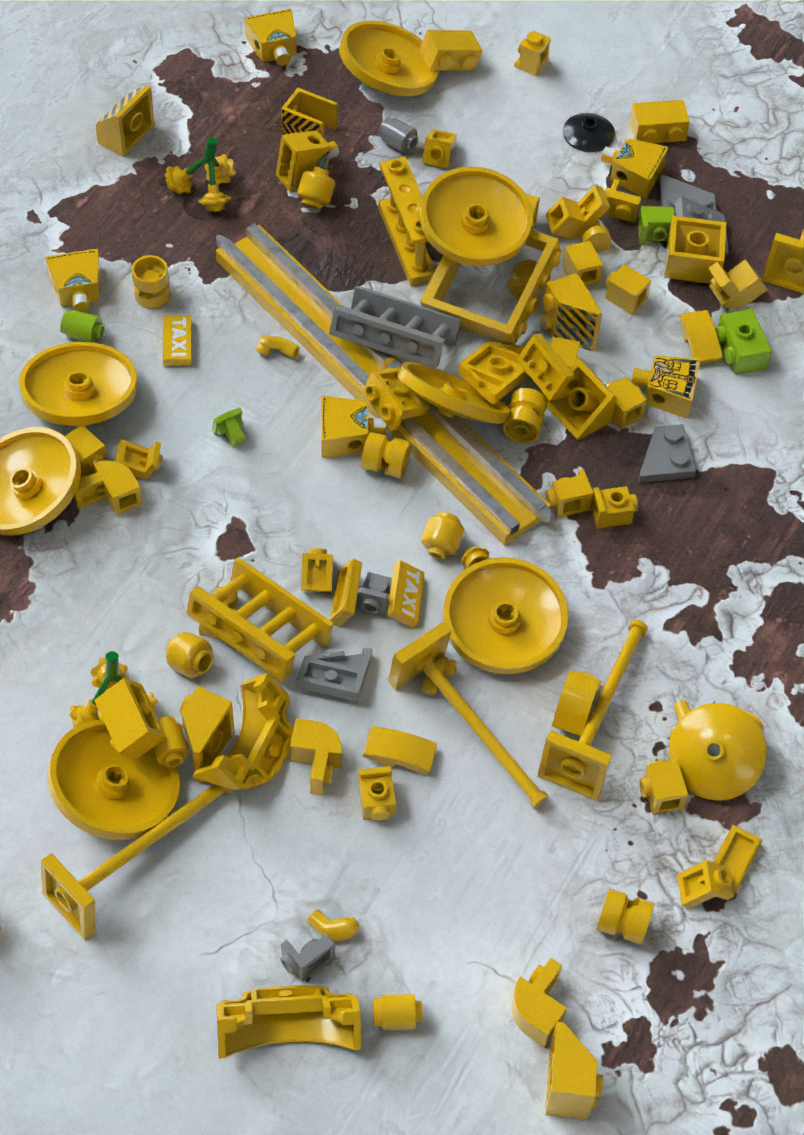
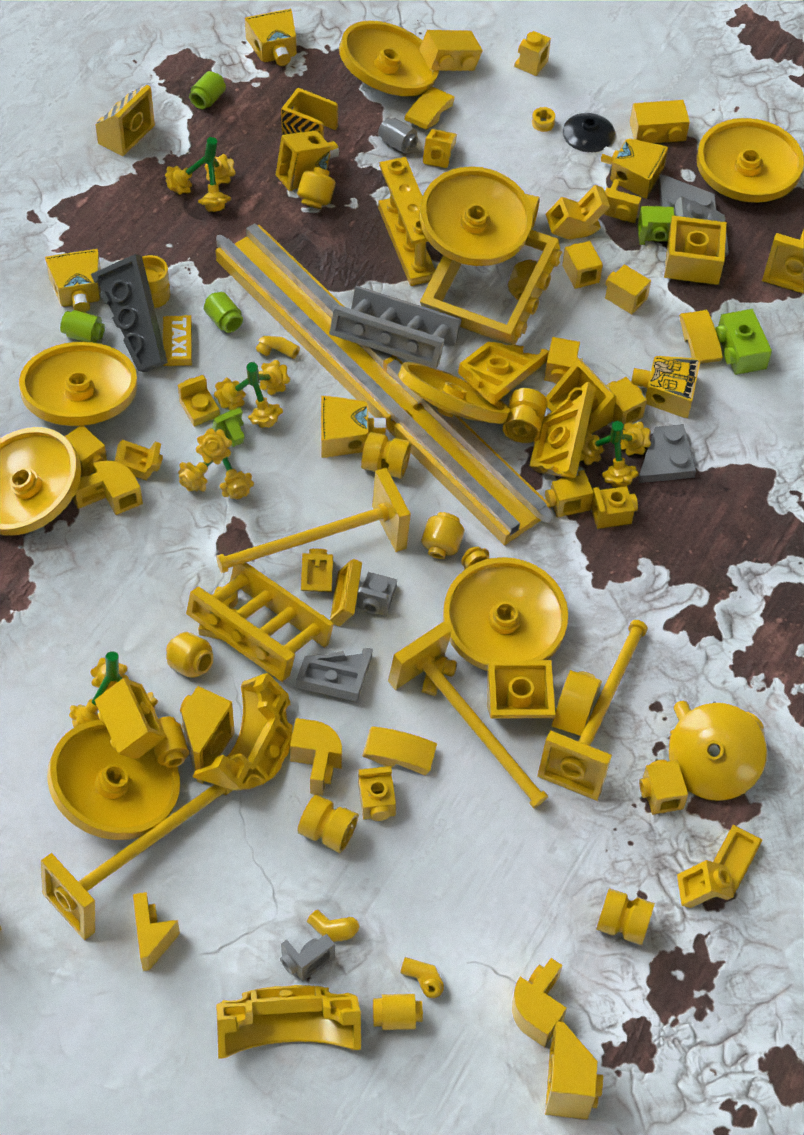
yellow bracket [362,367,430,431] -> none
yellow tile [387,560,425,628] -> none
yellow bracket [517,334,574,401] -> none
slope [540,273,602,351] -> none
yellow tile [582,226,611,251] -> none
yellow brick [708,259,768,309] -> none
none -> dark grey wing [91,254,168,372]
none -> yellow slope [133,892,180,971]
none -> yellow bracket [178,375,220,427]
none -> yellow plant [178,428,254,500]
none -> lime brick [189,71,226,109]
none -> lime brick [203,292,243,333]
none -> yellow plant [214,360,290,428]
none -> yellow tile [216,468,411,573]
none -> yellow wheel [297,794,359,853]
none -> yellow arm [400,957,444,998]
none -> yellow slope [404,87,455,130]
none -> yellow slope [487,660,556,719]
none -> yellow wing [529,382,596,478]
none -> yellow bush [532,107,555,132]
none -> yellow plant [580,421,651,488]
none -> yellow dish [697,118,804,202]

